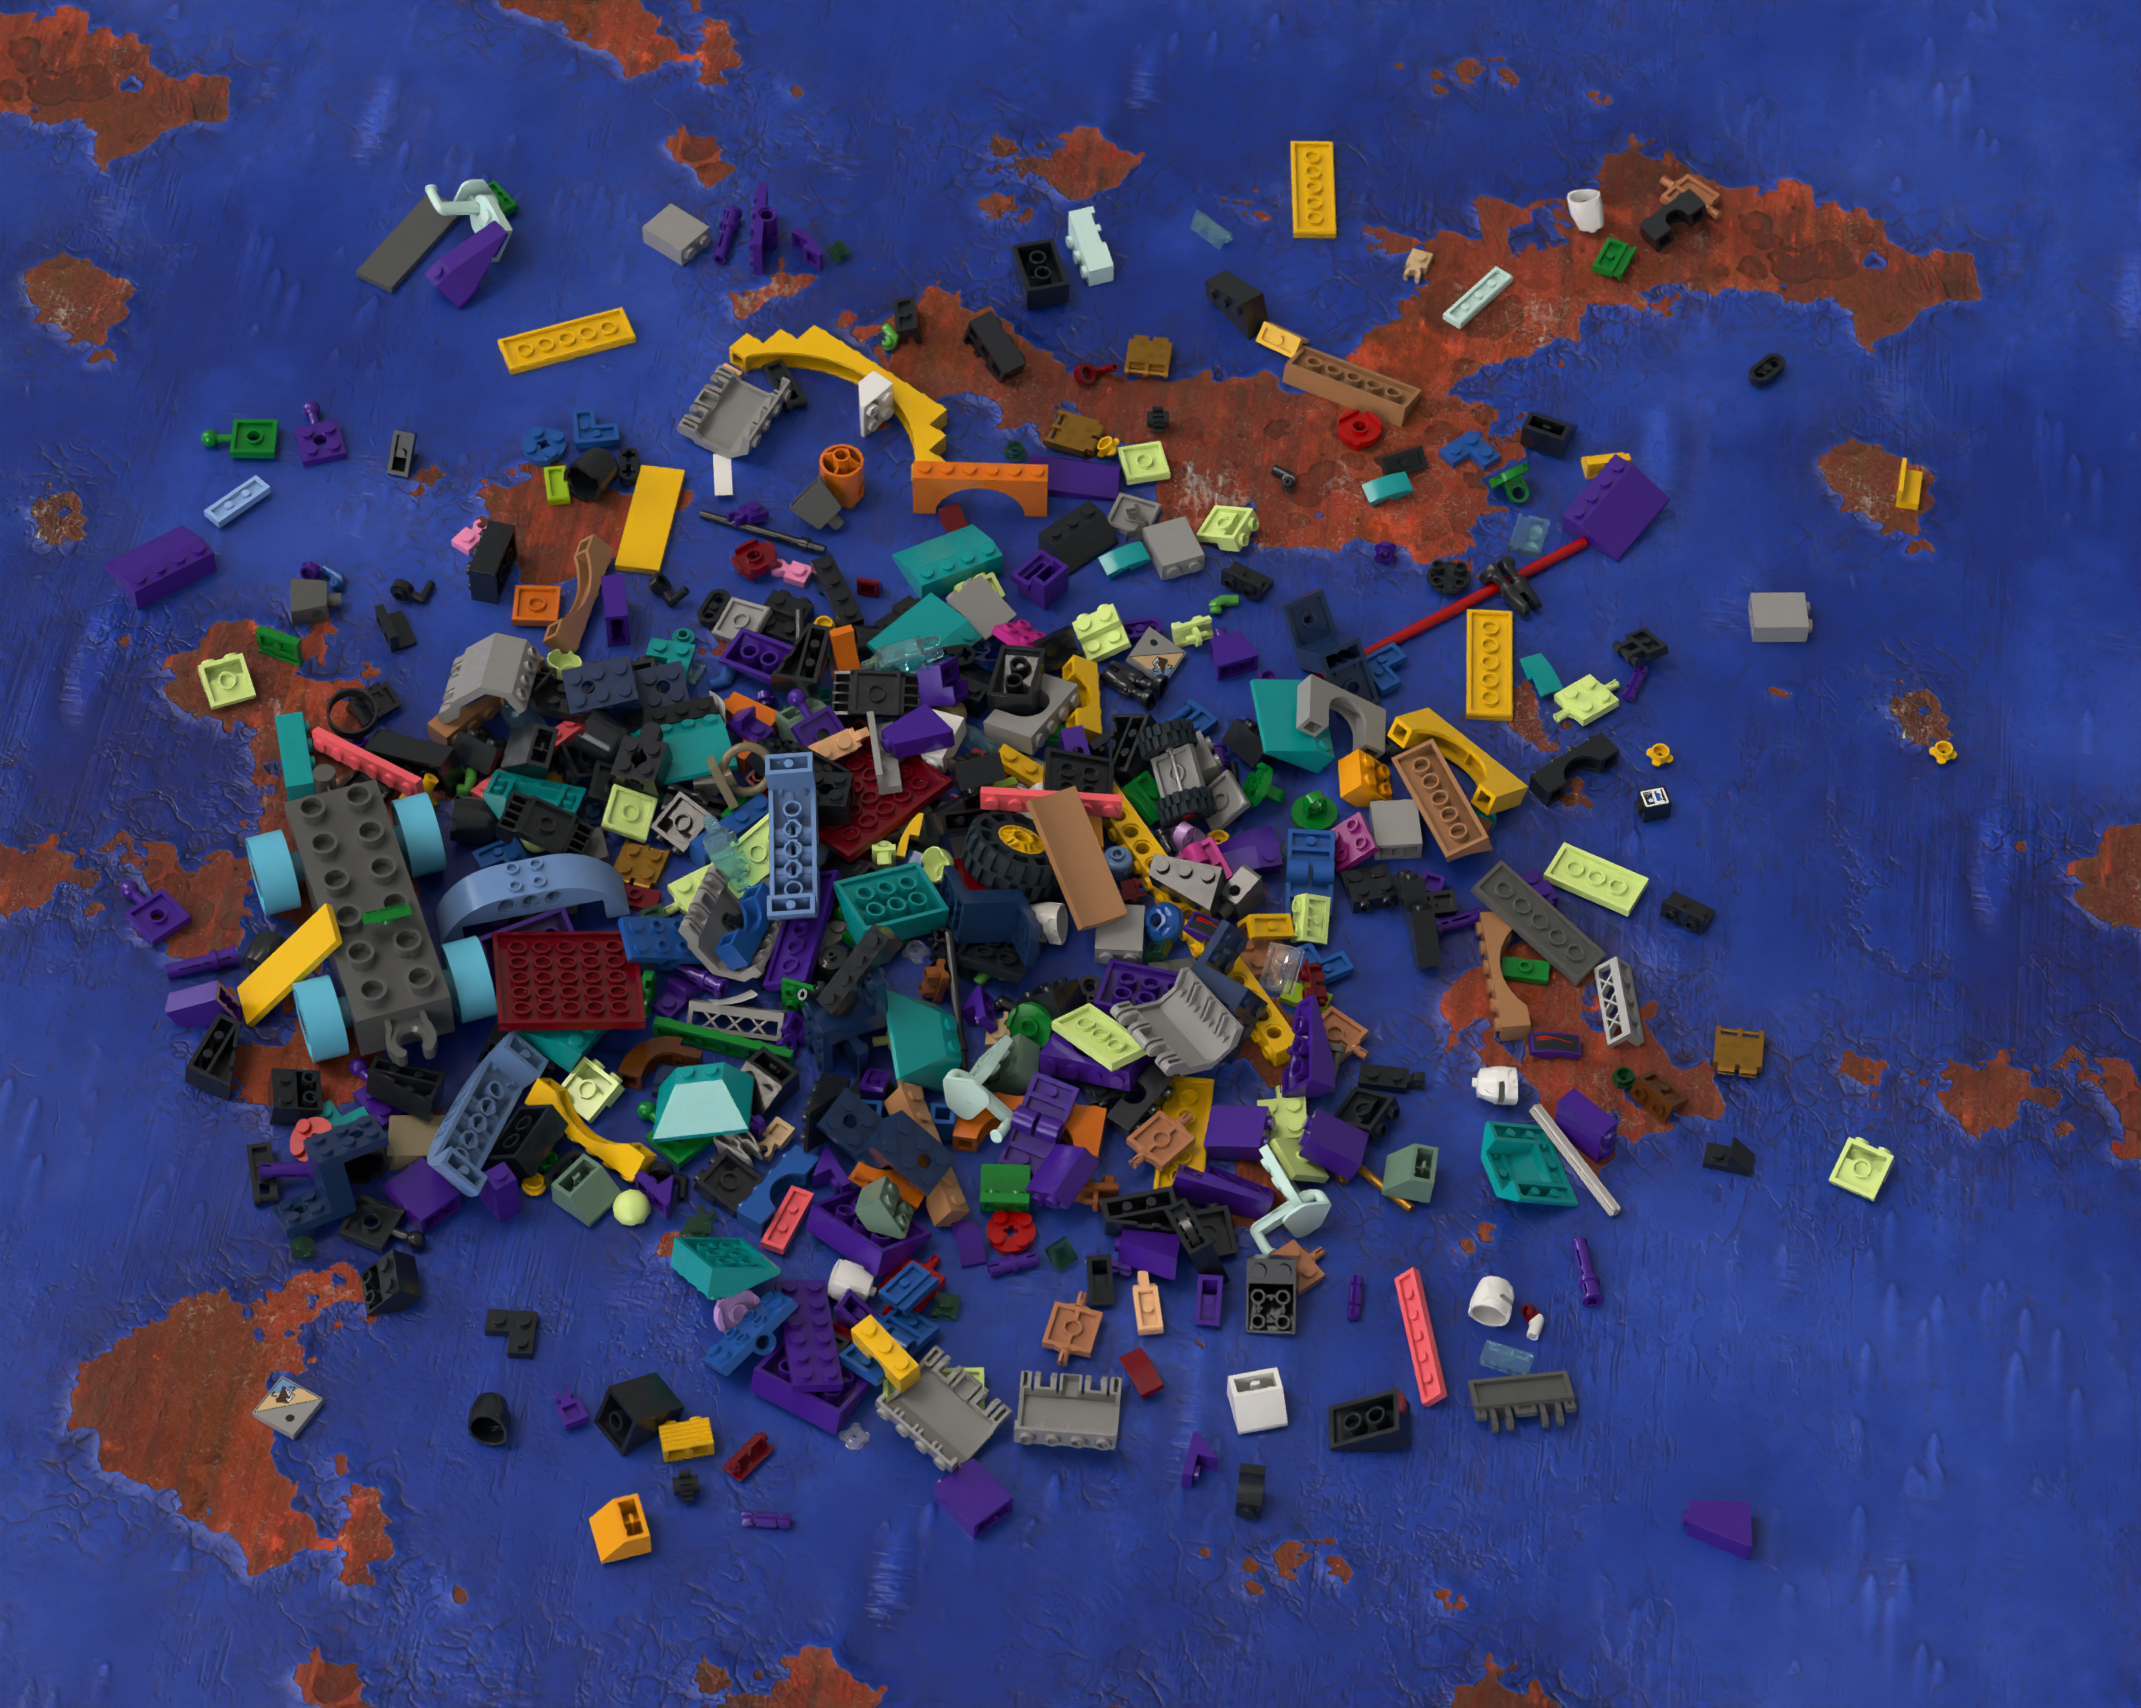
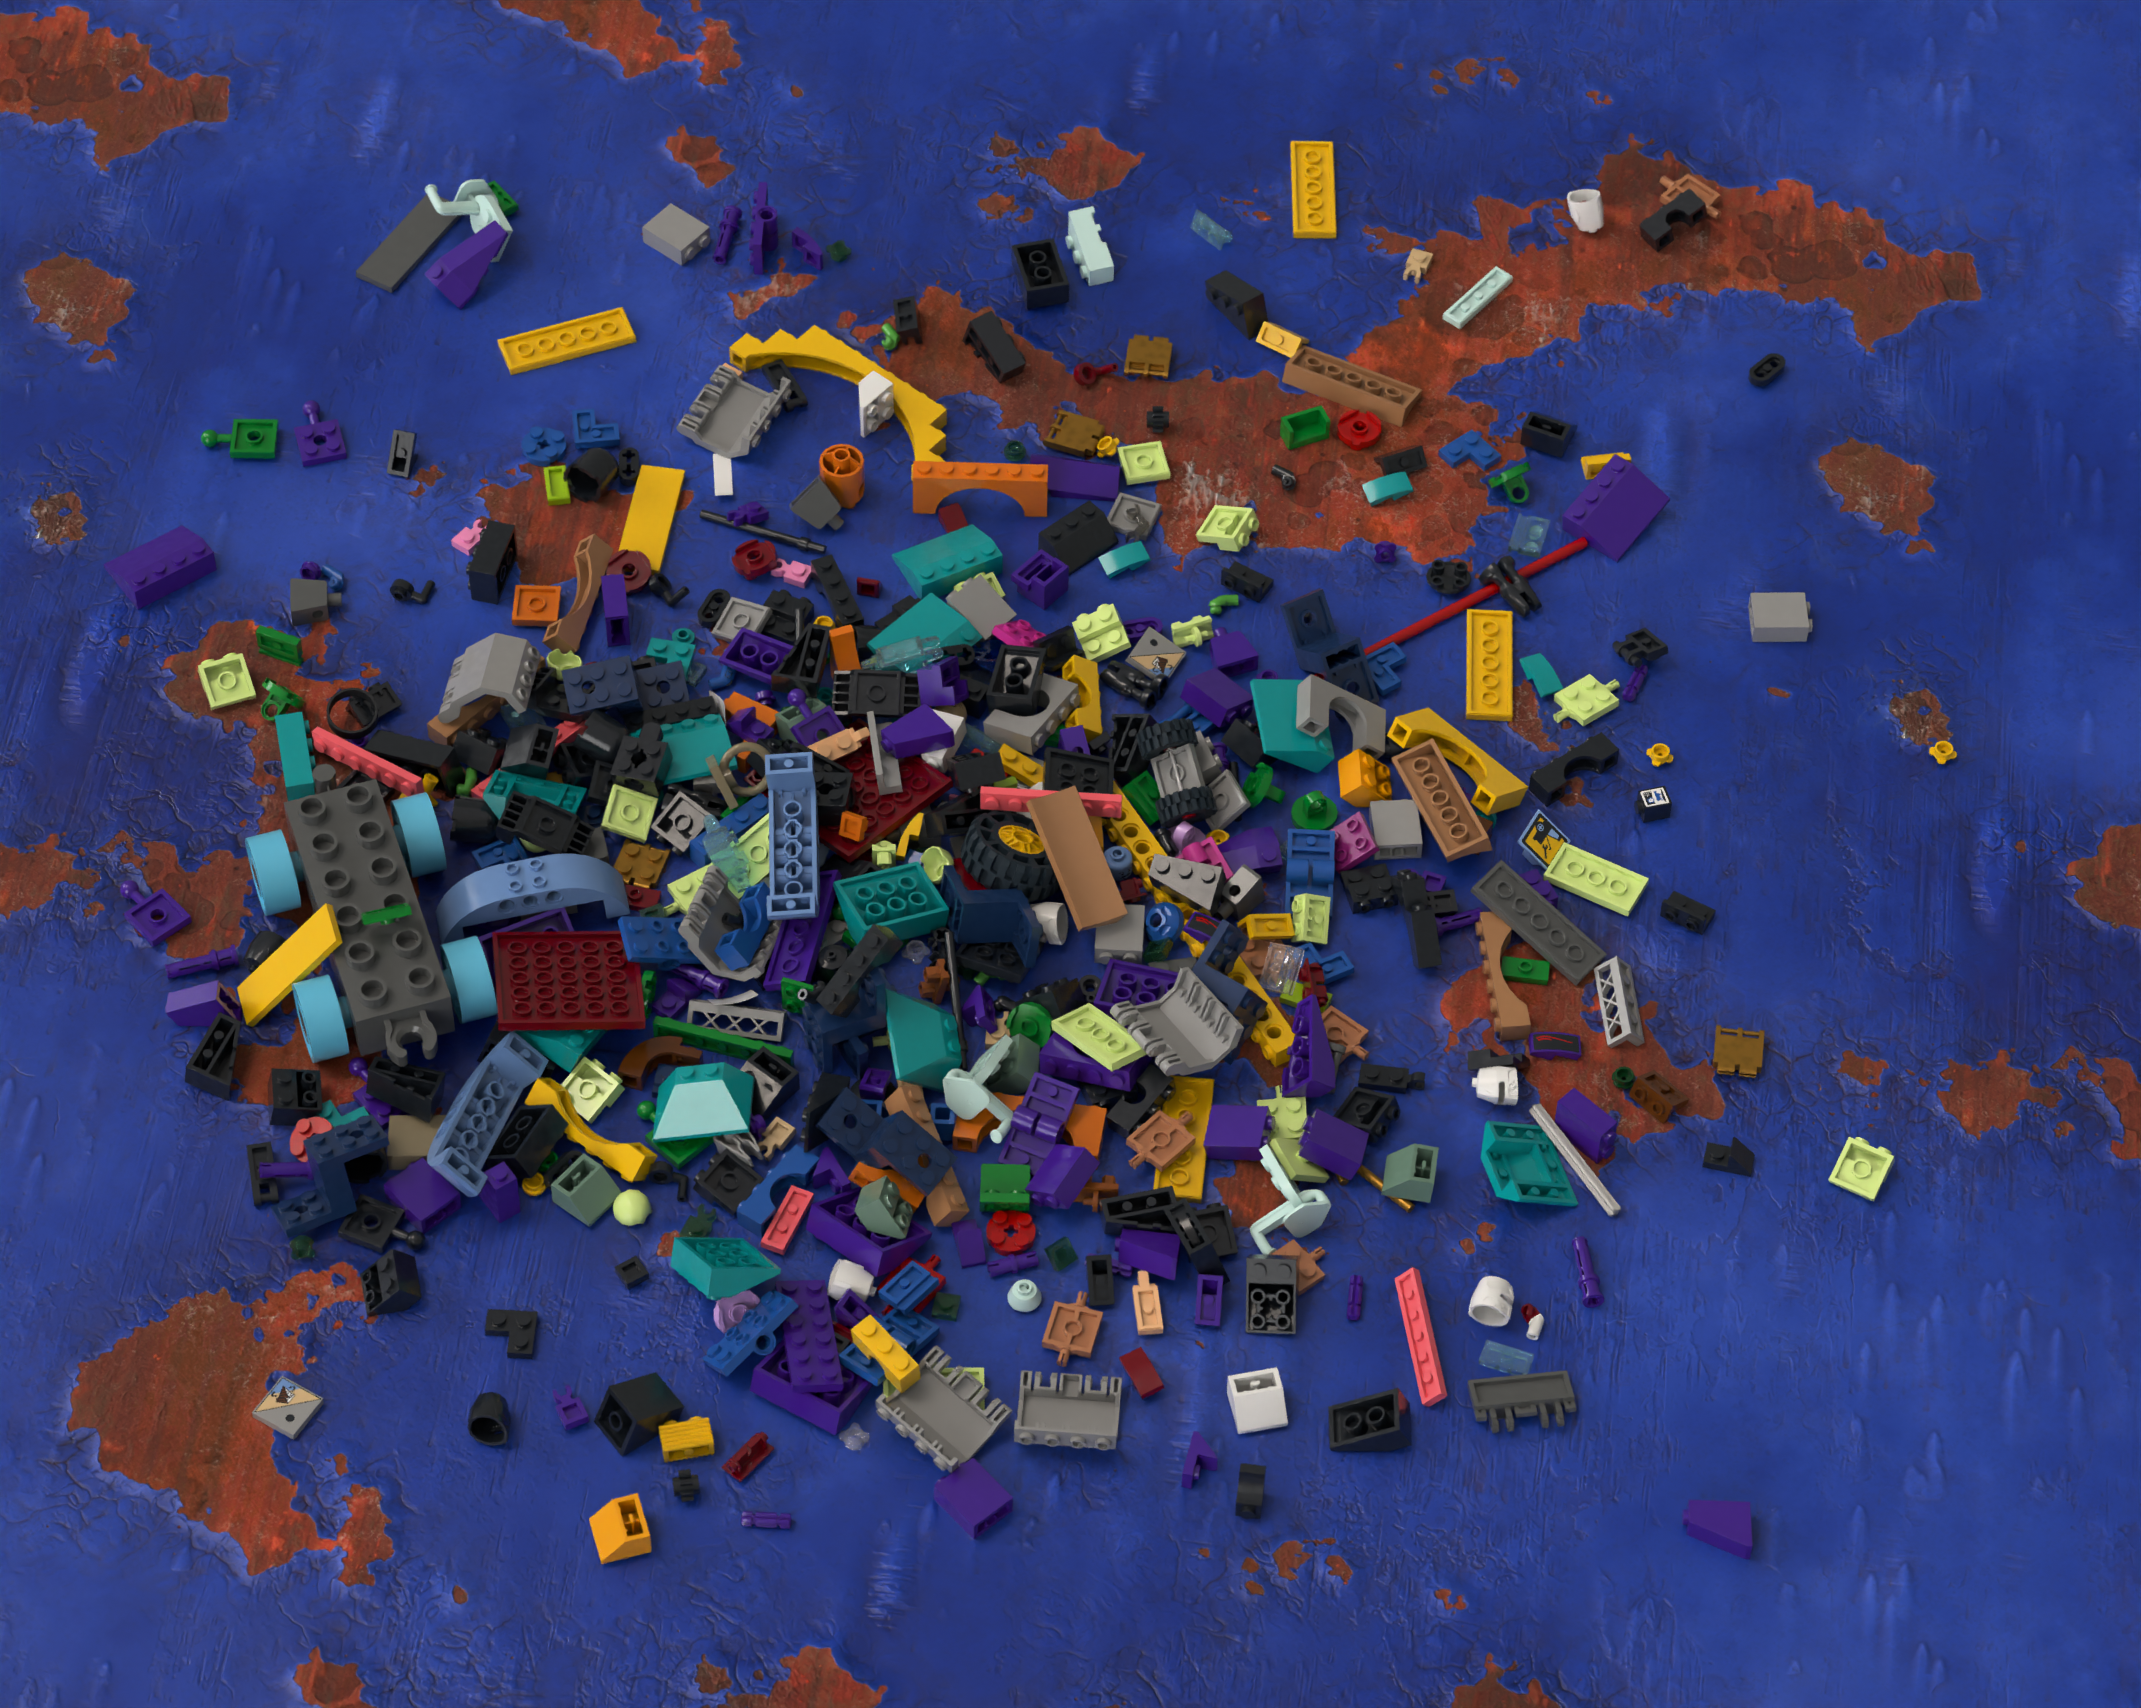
light blue plate [204,475,271,528] -> none
black panel [374,604,417,653] -> none
dark purple slope [635,1170,675,1219] -> none
dark purple plate [776,1010,806,1052] -> none
light grey brick [1142,516,1205,581] -> none
dark purple slope [1171,1163,1275,1220] -> none
green plate [1592,237,1637,281] -> none
yellow panel [1895,458,1923,510] -> none
none -> green tile [261,677,306,722]
none -> dark red plate [606,549,652,596]
none -> black plate [615,1256,649,1289]
none -> orange tile [839,811,868,842]
none -> light aqua cone [1008,1279,1041,1312]
none -> dark purple brick [1180,668,1254,728]
none -> green panel [1280,405,1330,450]
none -> black slope [1468,1049,1530,1071]
none -> piece [1517,809,1571,870]

